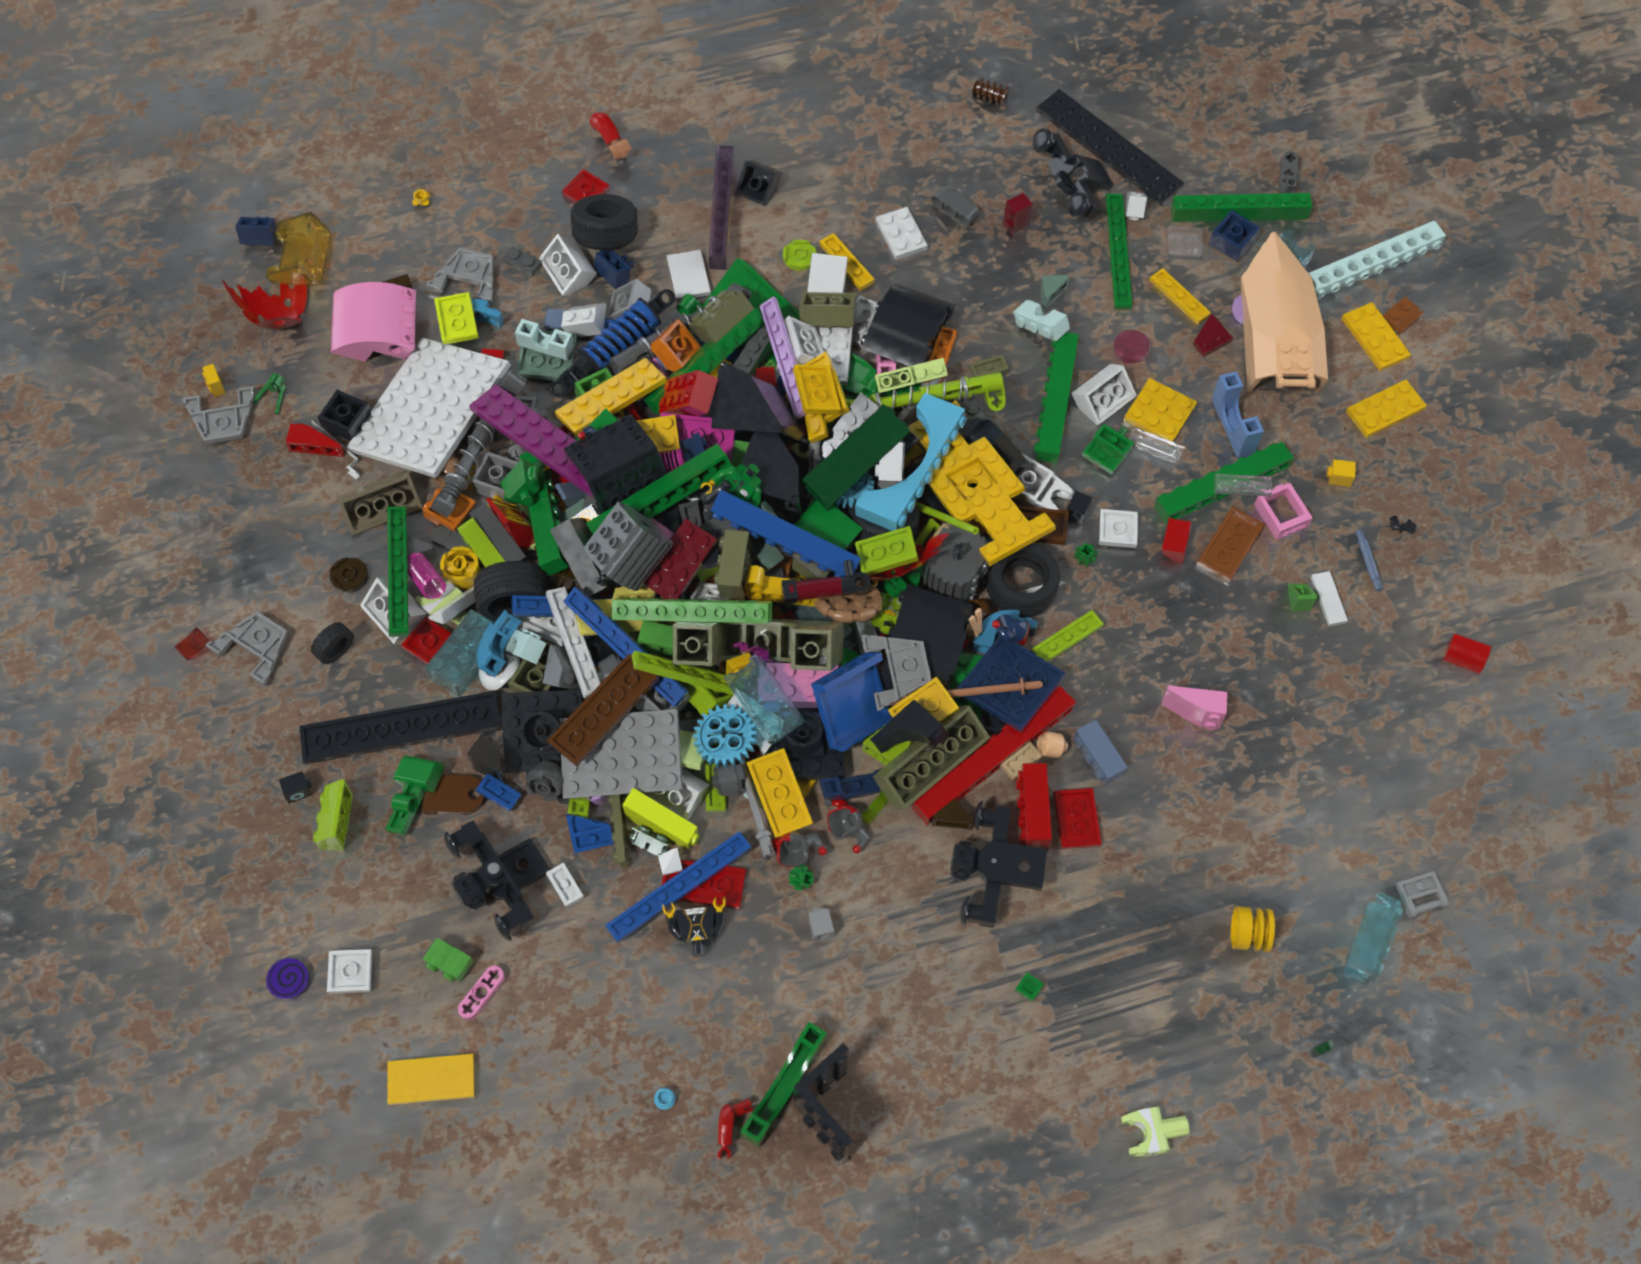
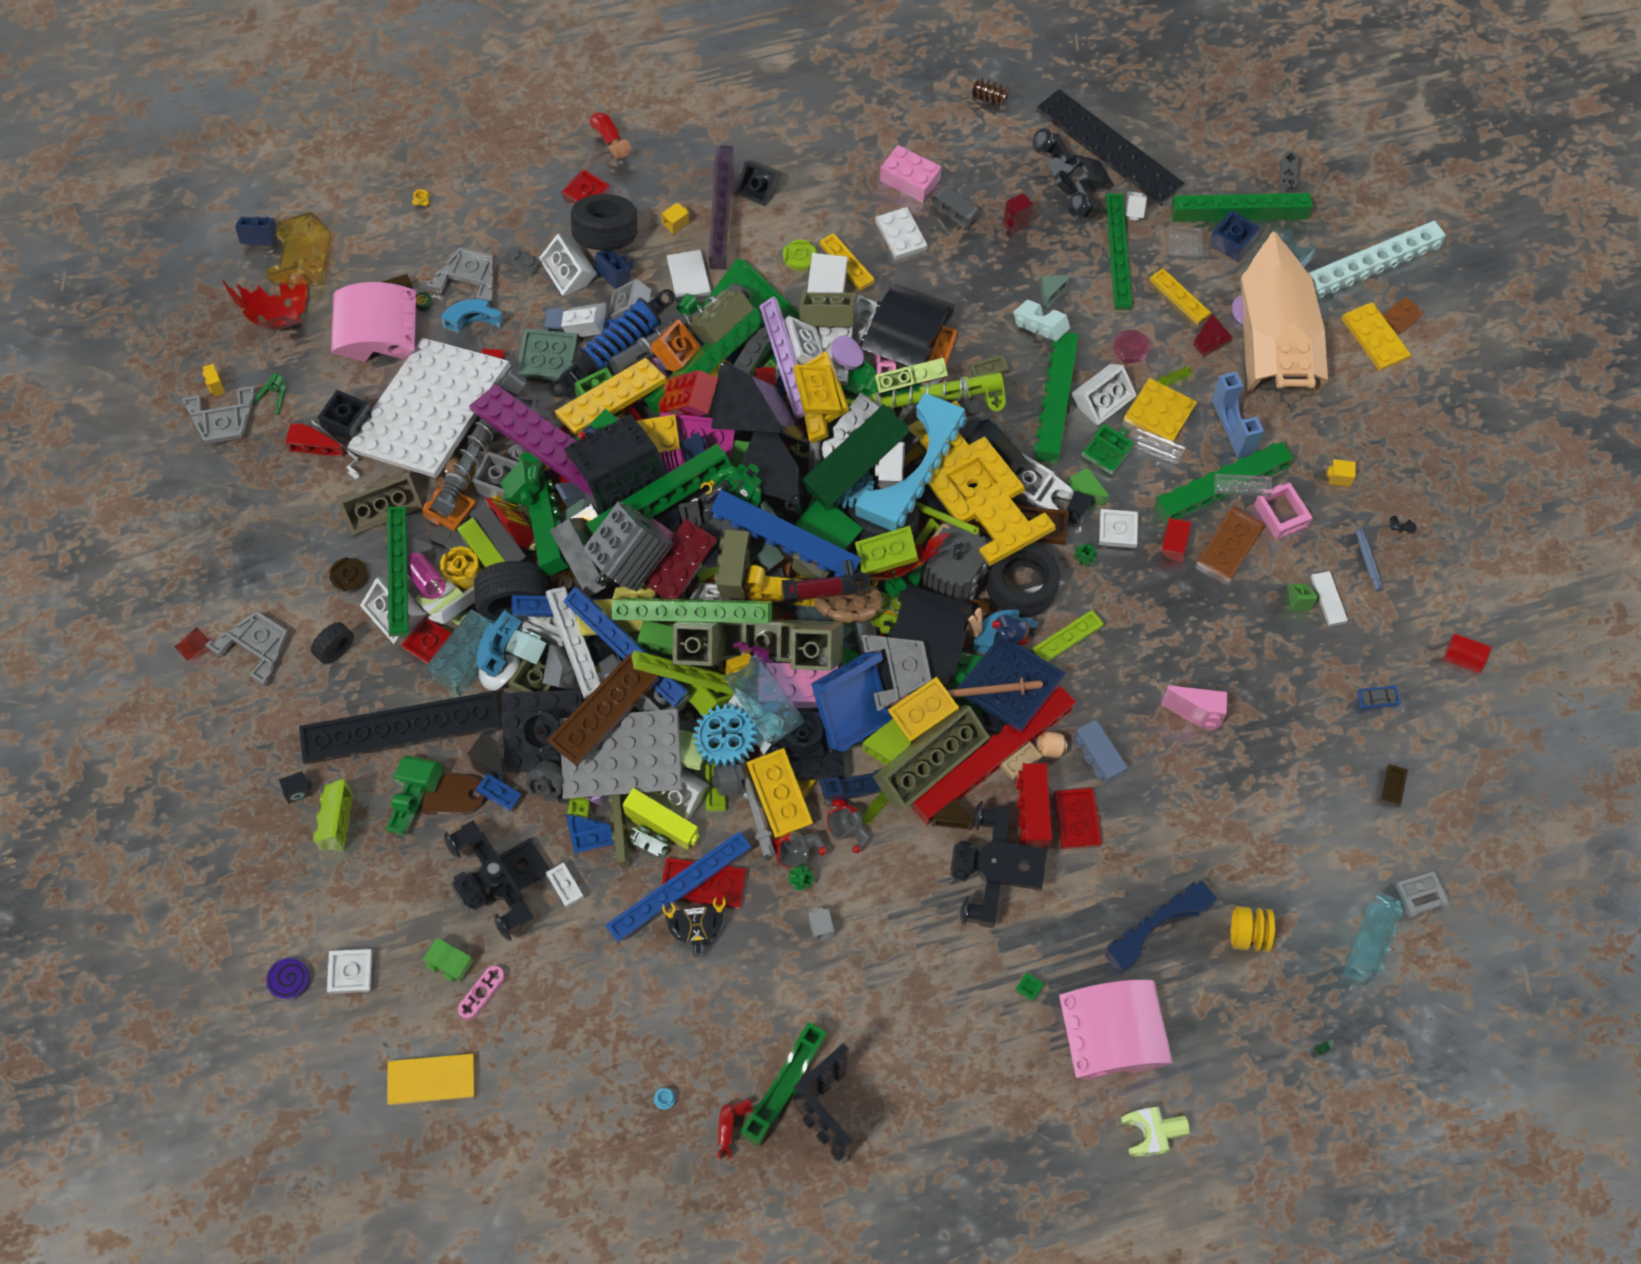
neon yellow tile [434,292,479,345] -> none
light aqua arch [515,319,574,360] -> none
white slope [658,848,683,876] -> none
black arch [870,699,949,753] -> none
yellow plate [1346,379,1427,439] -> none
none -> dark green tile [416,292,432,311]
none -> yellow brick [662,202,689,234]
none -> lavender tile [831,336,864,370]
none -> bright pink brick [880,145,942,202]
none -> bright pink slope [1059,980,1173,1081]
none -> bright green slope [1068,468,1109,506]
none -> dark blue arch [1105,880,1218,975]
none -> clear neon green axle [1158,366,1192,386]
none -> tile [1357,686,1401,710]
none -> dark brown tile [1380,764,1408,807]

